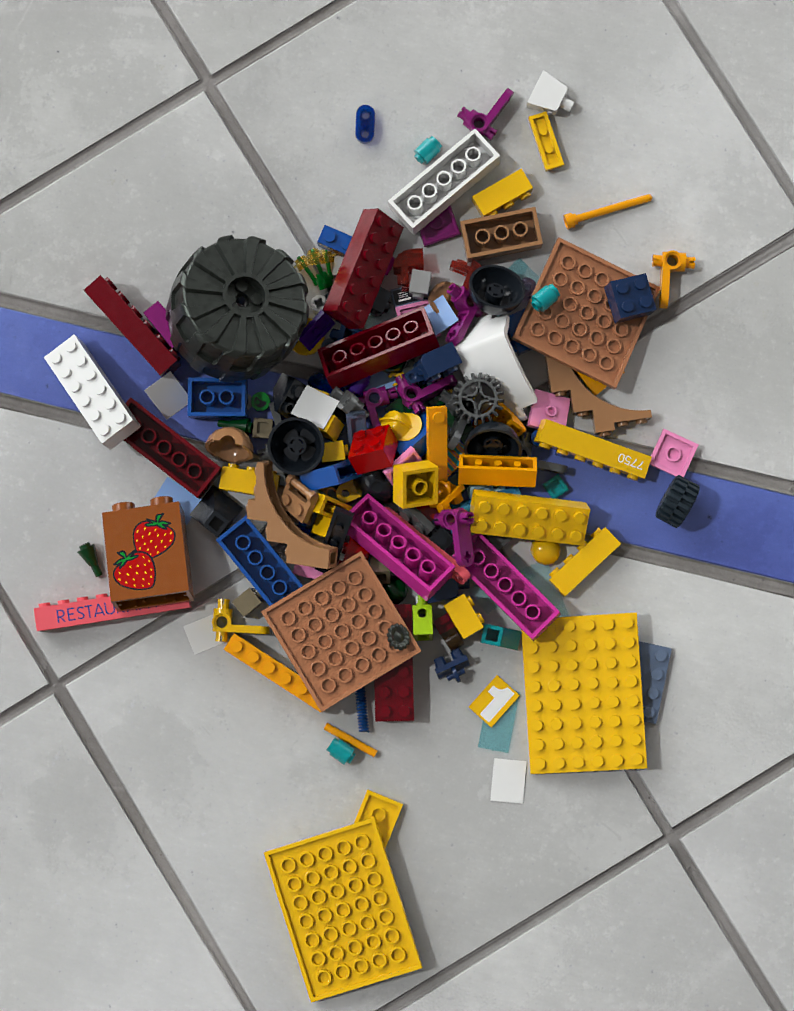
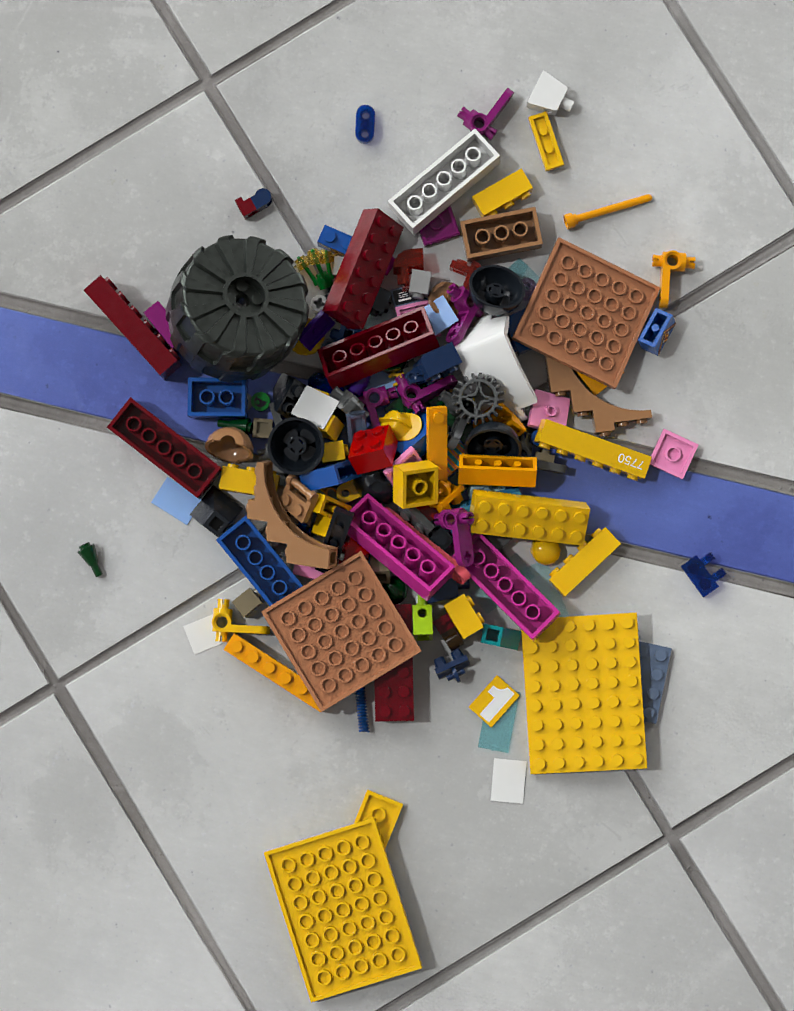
coral brick [34,593,192,631] -> none
white brick [44,335,141,450] -> none
dark orange brick [102,496,194,612] -> none
white sticker [144,371,188,420] -> none
light orange bar [324,723,377,757] -> none
teal brick [327,738,356,765] -> none
pearl dark grey piece [387,623,410,650] -> none
teal brick [414,136,442,164] -> none
teal brick [531,284,560,312] -> none
teal tile [542,474,569,499] -> none
dark blue brick [604,273,657,324] -> none
black wheel [656,475,700,528] -> none
none -> leg [235,188,272,220]
none -> dark tan plate [534,449,555,463]
none -> blue brick [638,308,676,356]
none -> clear blue plate [680,552,727,598]

